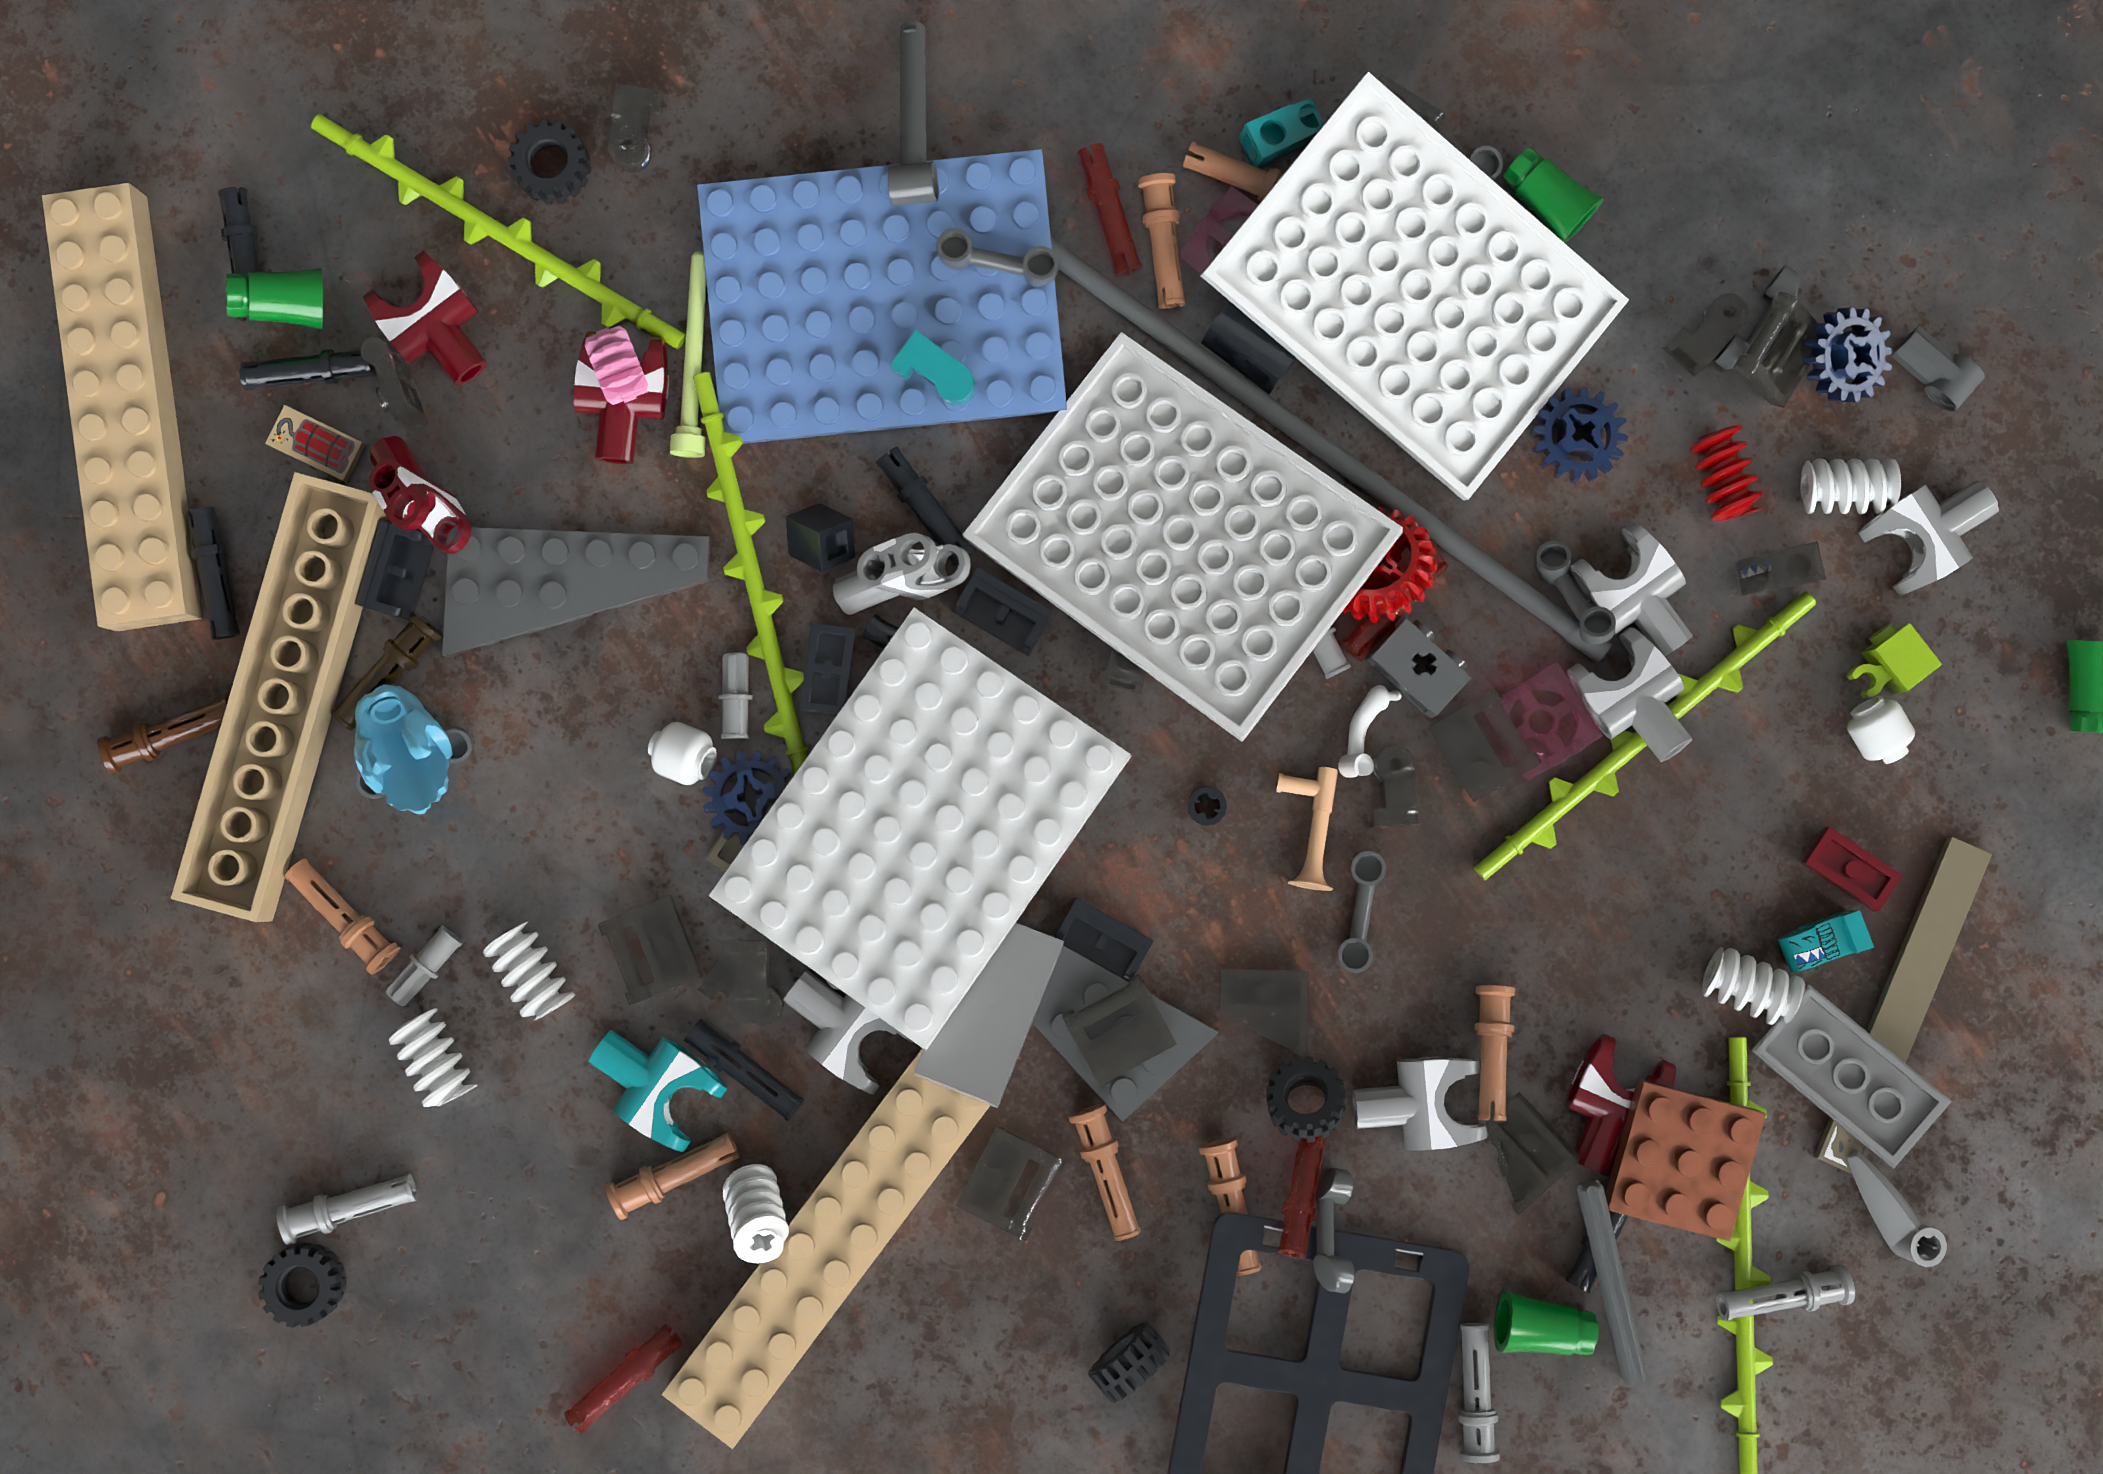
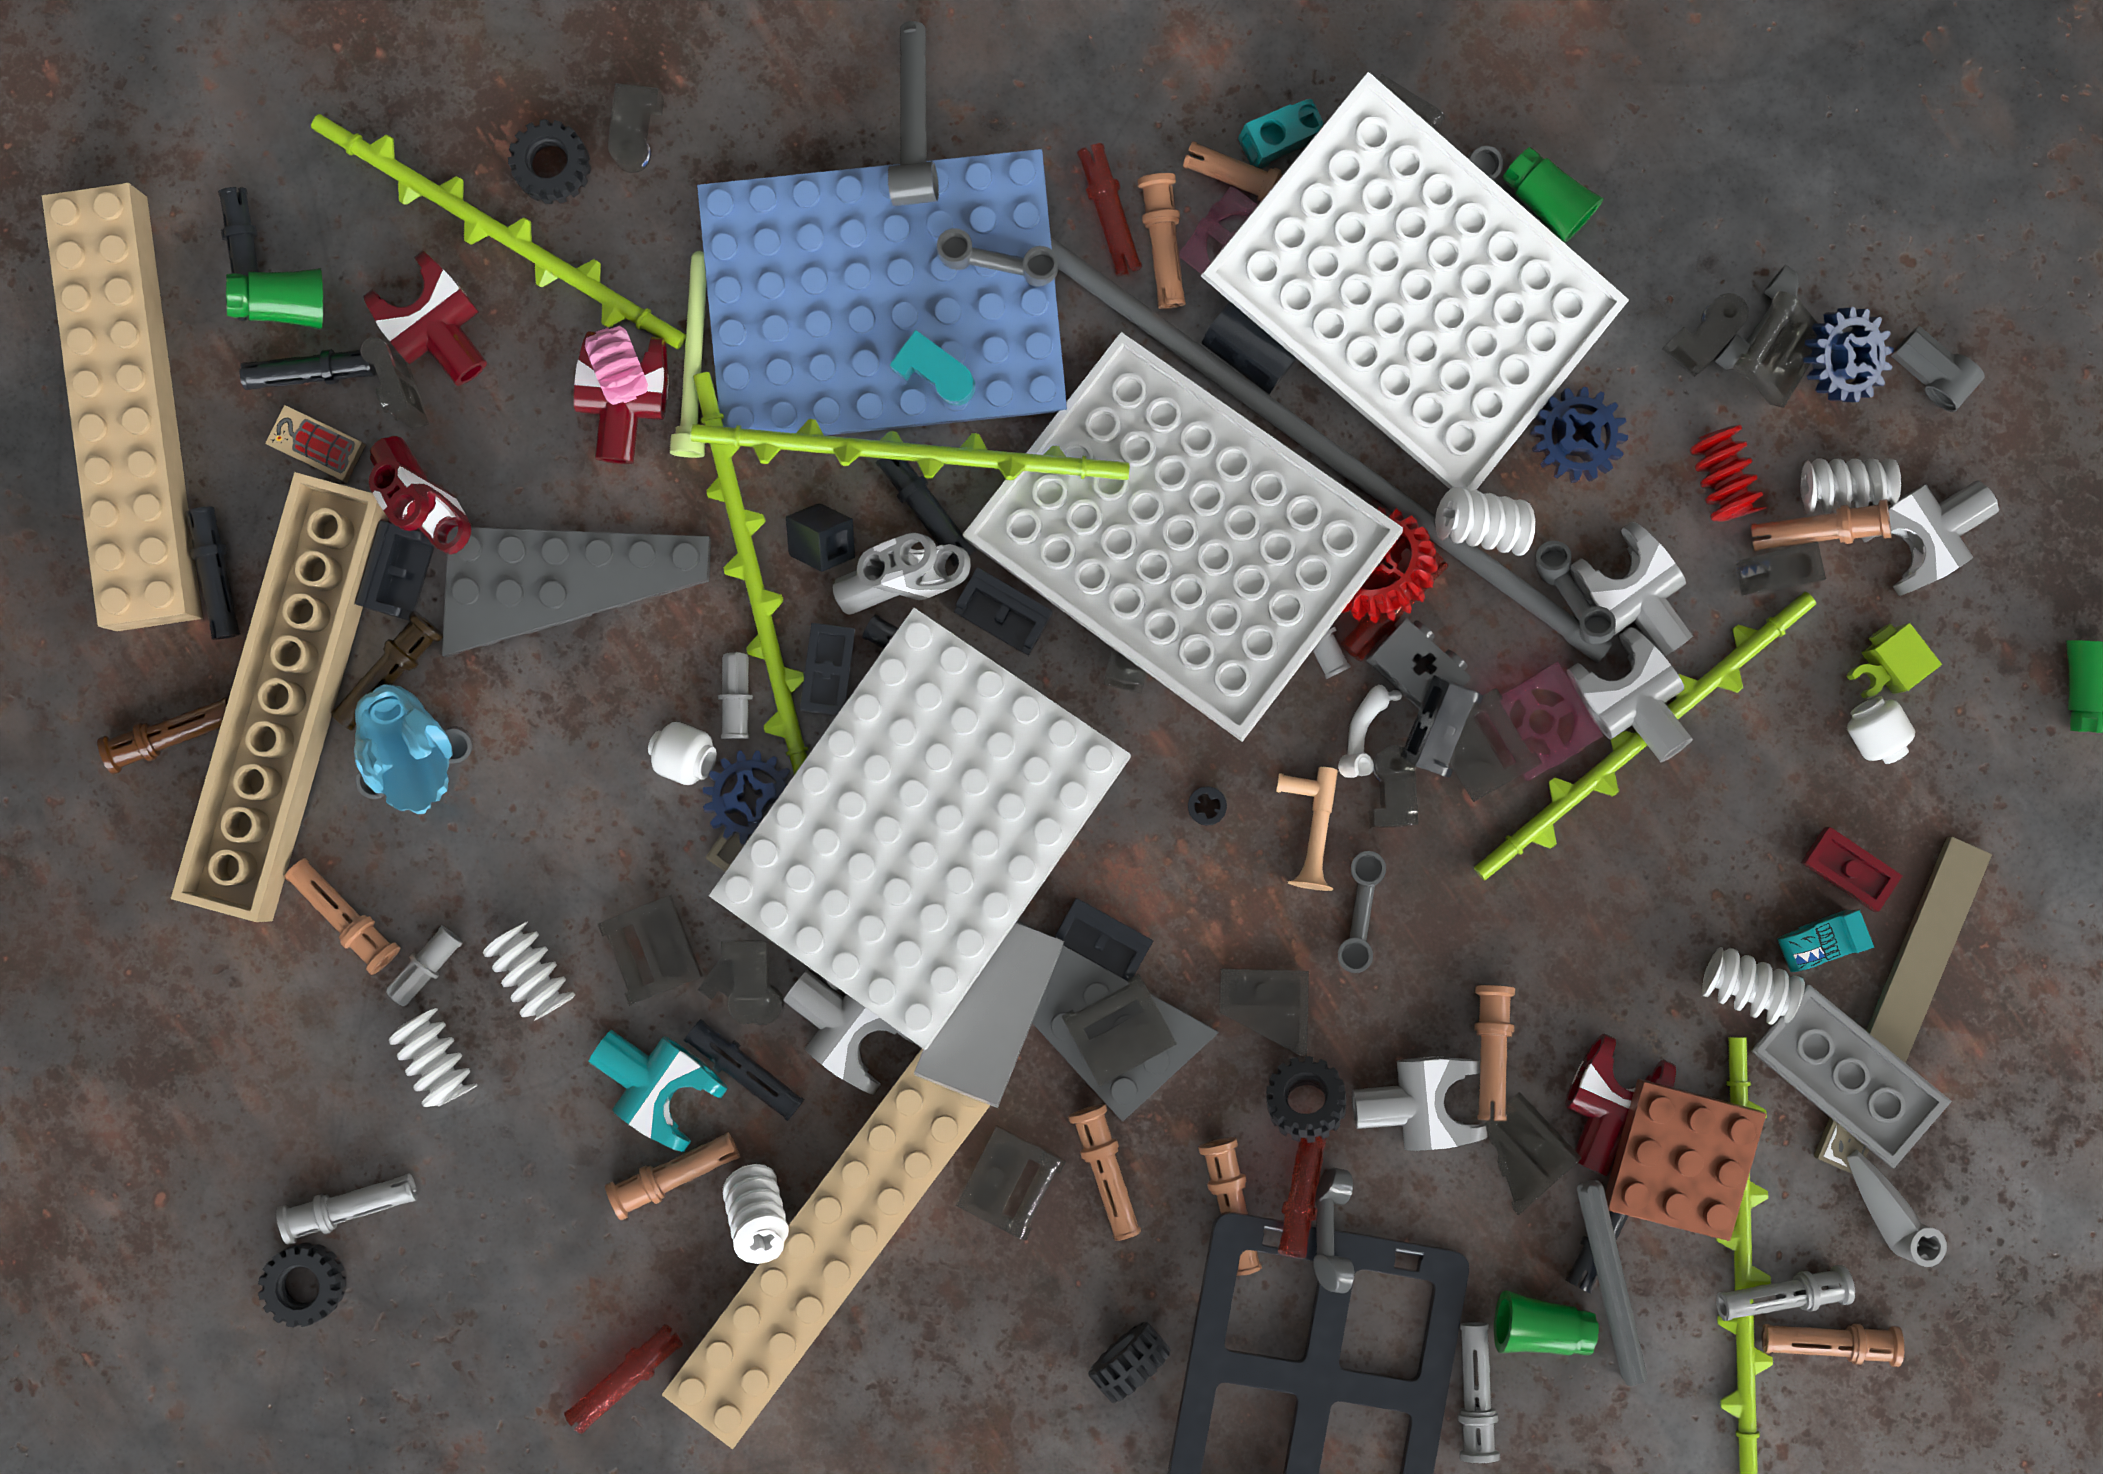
none -> lime plant [691,419,1130,480]
none -> black hinge [1400,675,1484,778]
none -> white piece [1435,487,1535,556]
none -> nougat pin [1751,499,1892,551]
none -> nougat pin [1761,1324,1904,1367]

